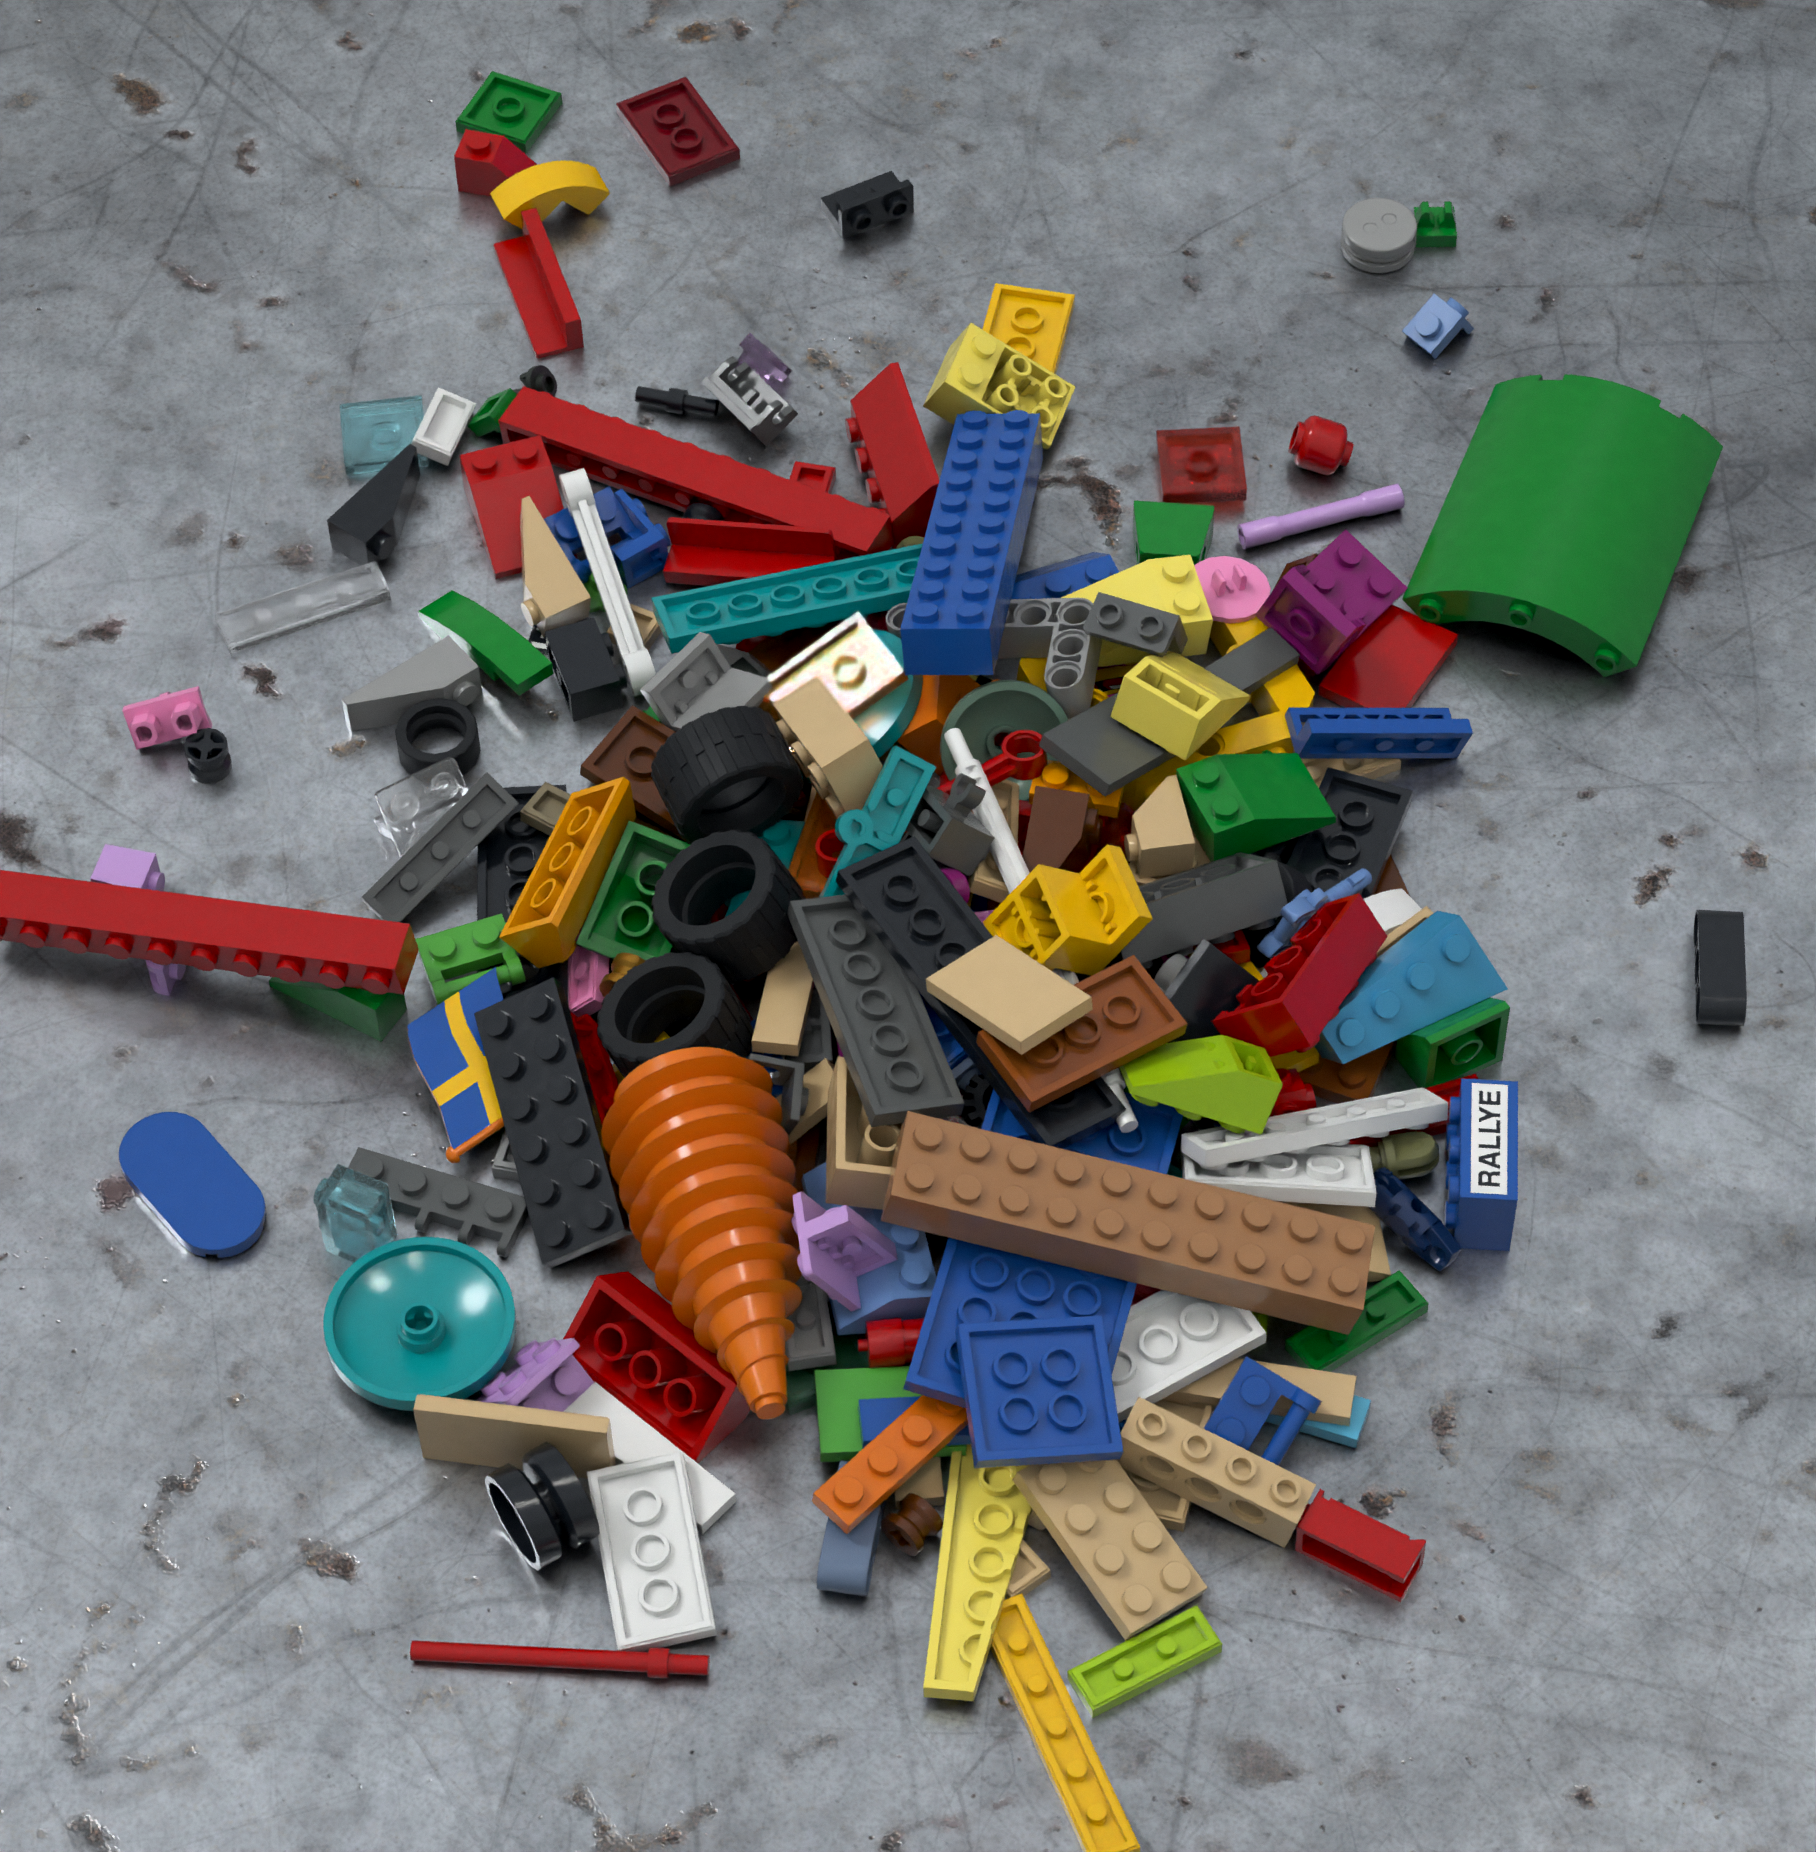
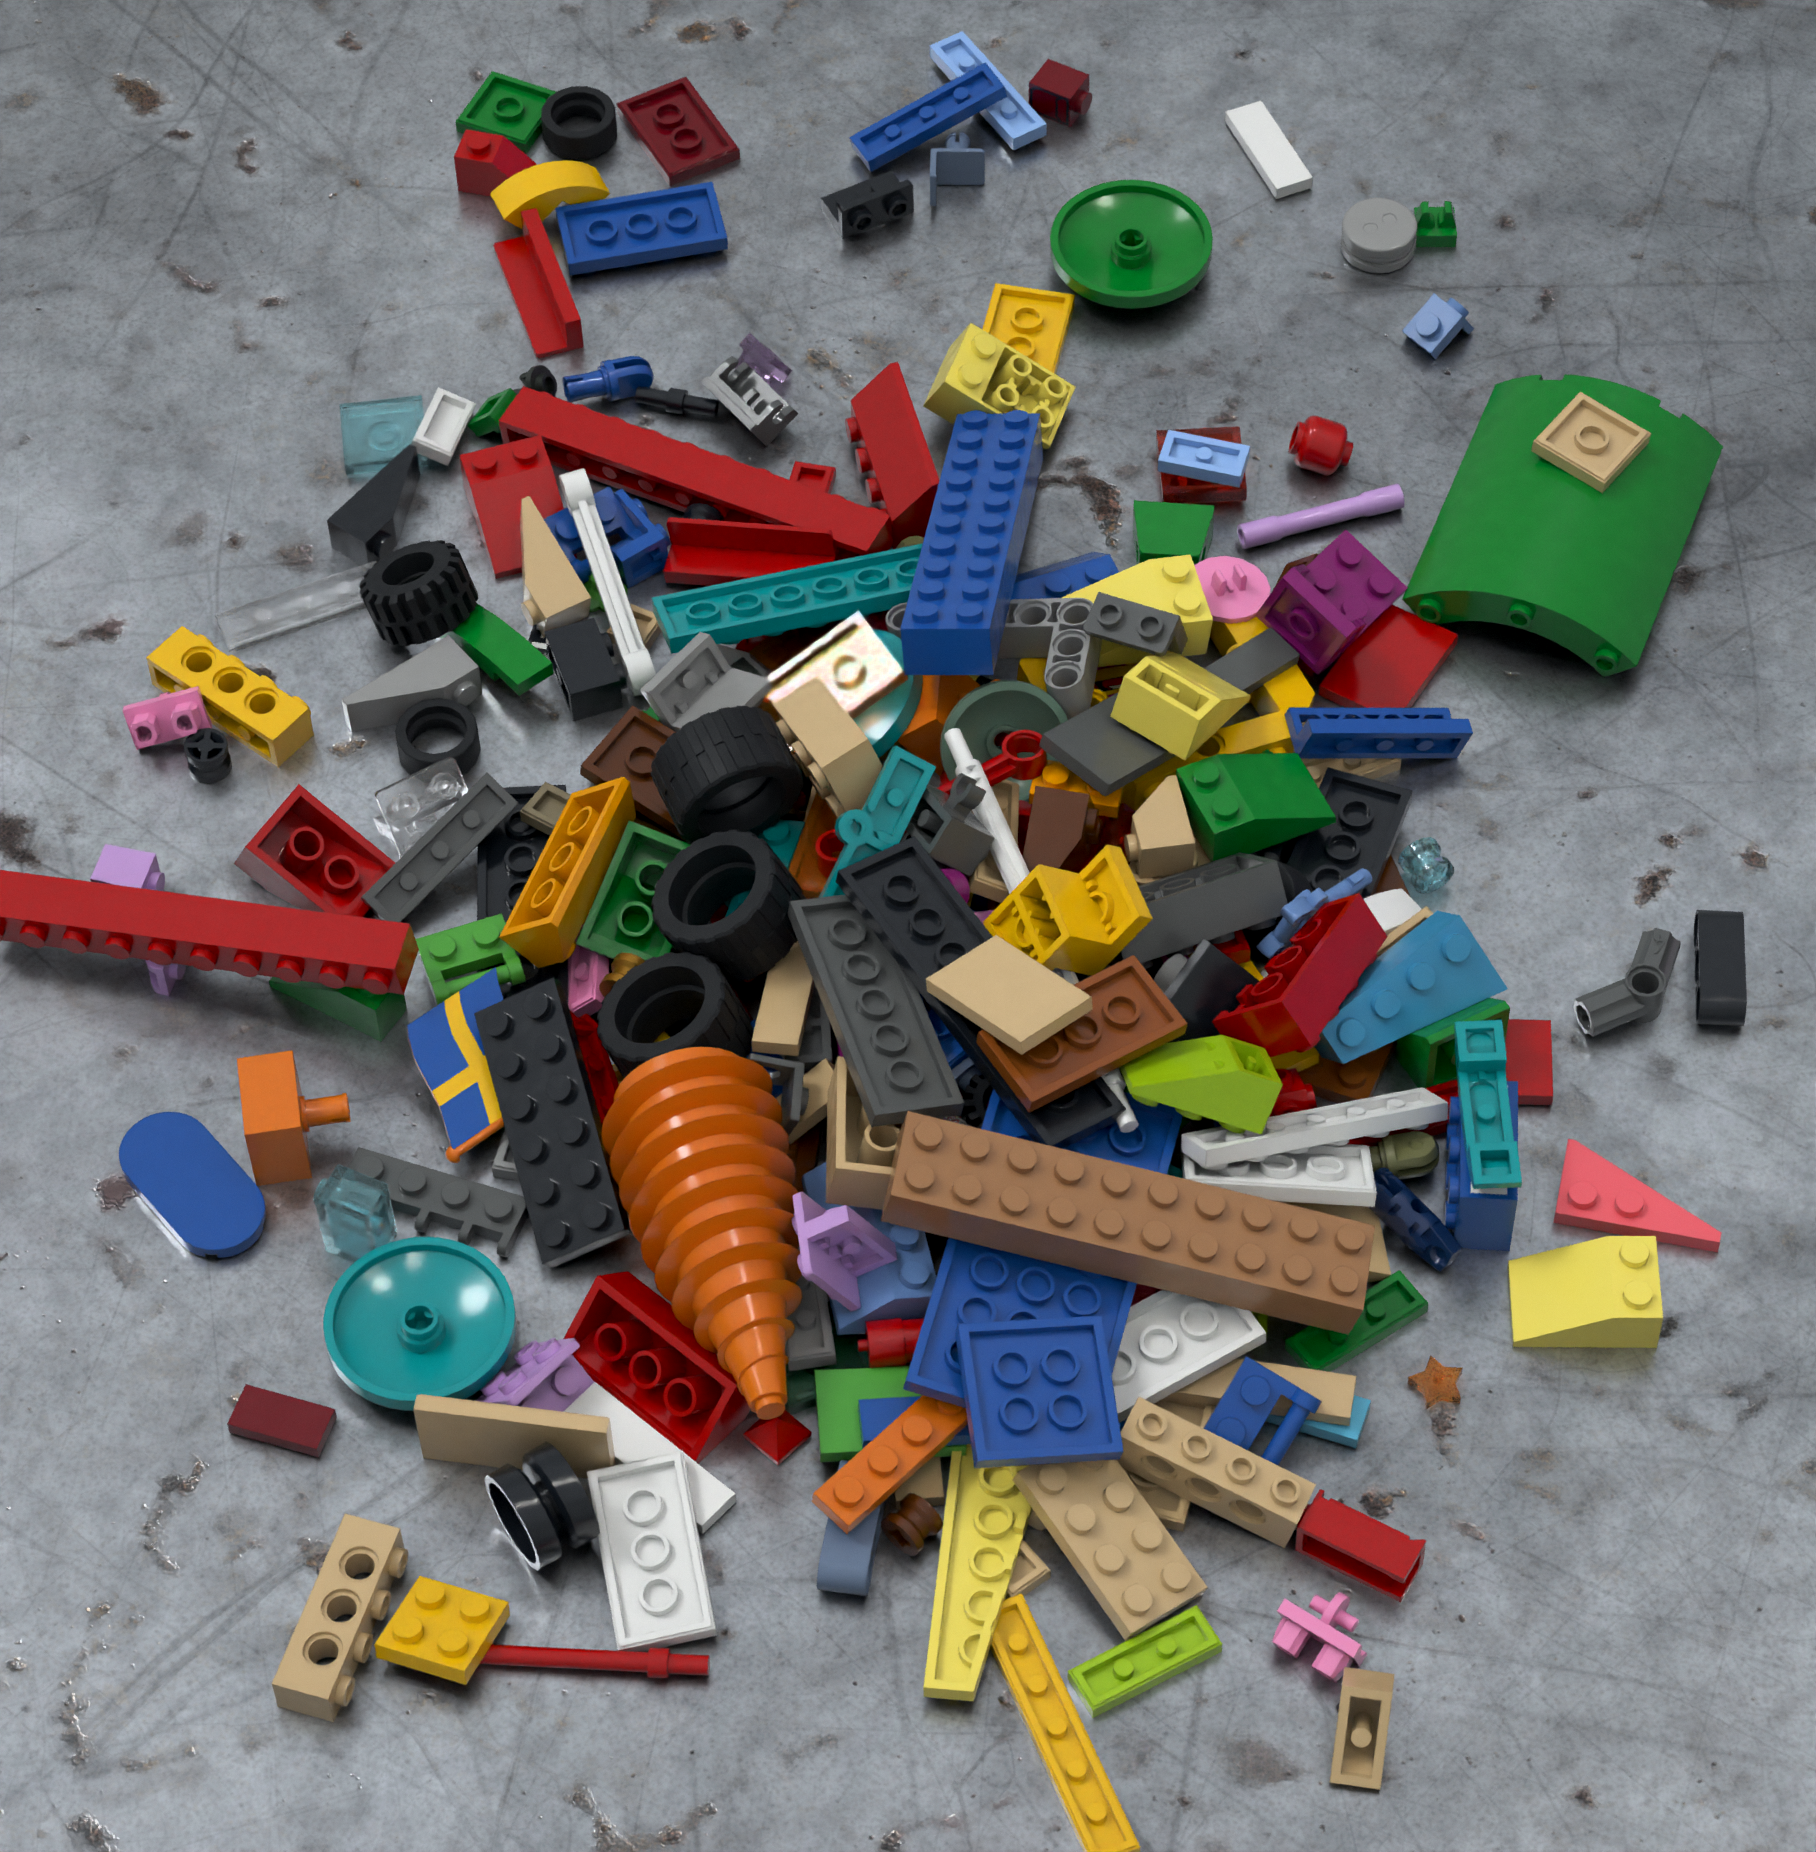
none -> yellow brick [146,626,314,768]
none -> dark red tile [227,1384,337,1457]
none -> red slope [234,784,395,917]
none -> orange brick [237,1050,351,1186]
none -> tan brick [272,1514,409,1722]
none -> black tyre [359,540,478,646]
none -> yellow plate [374,1576,510,1685]
none -> black tyre [541,86,617,160]
none -> blue plate [555,181,728,275]
none -> blue arm [562,356,654,403]
none -> red slope [743,1410,812,1466]
none -> blue plate [849,62,1007,172]
none -> light blue plate [929,31,1047,150]
none -> sand blue bracket [930,132,985,206]
none -> dark red brick [1029,59,1092,128]
none -> green dish [1050,180,1213,309]
none -> light blue plate [1158,430,1250,488]
none -> white tile [1225,101,1313,199]
none -> bright pink hips [1272,1592,1367,1683]
none -> tan slope [1330,1667,1395,1790]
none -> clear light blue wheel [1398,837,1454,894]
none -> clear orange piece [1408,1355,1463,1409]
none -> teal slope [1454,1020,1522,1189]
none -> red tile [1505,1019,1553,1105]
none -> light yellow slope [1507,1236,1663,1348]
none -> tan tile [1531,392,1651,493]
none -> coral wing [1554,1139,1721,1252]
none -> dark grey piece [1573,928,1681,1037]

